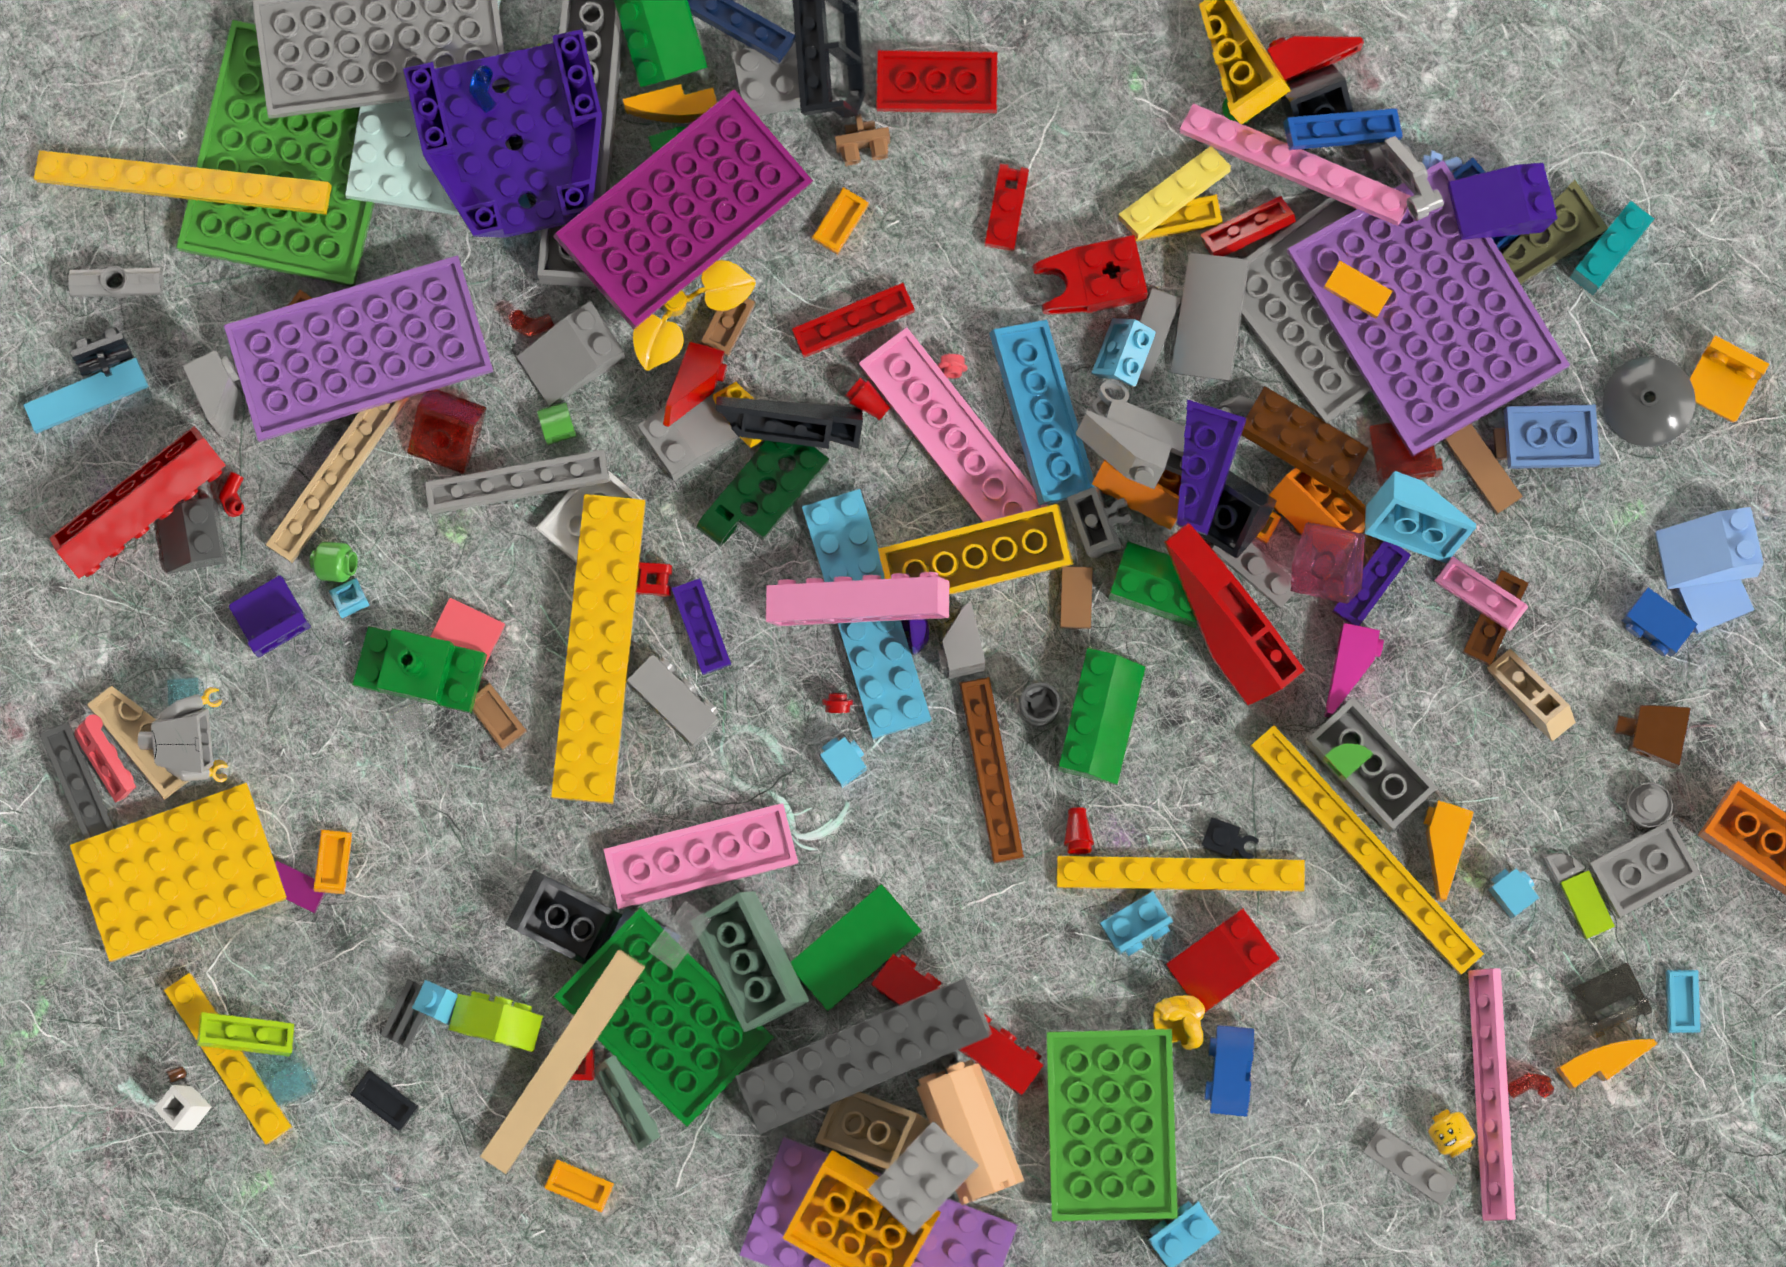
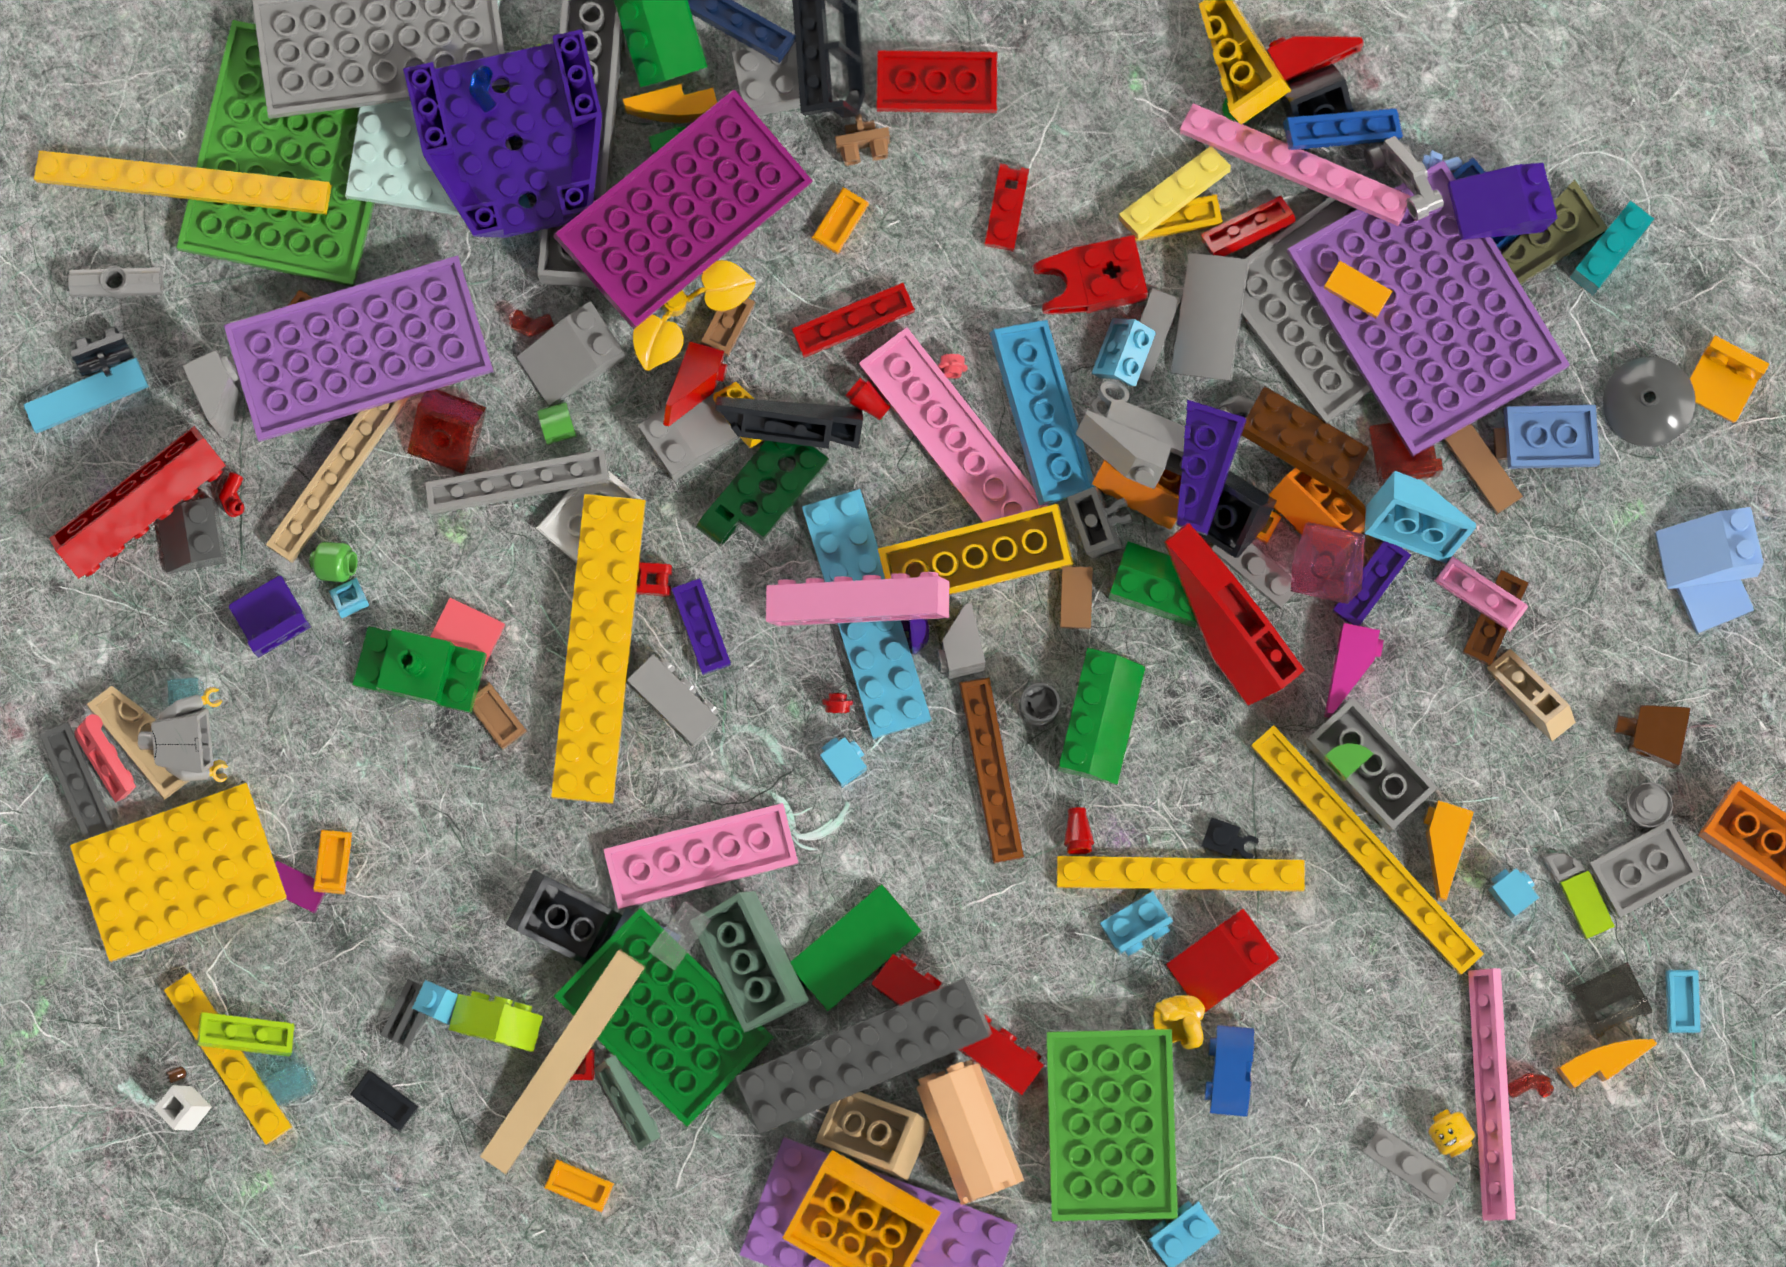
light grey plate [867,1121,979,1235] -> none
blue brick [1621,587,1698,657] -> none

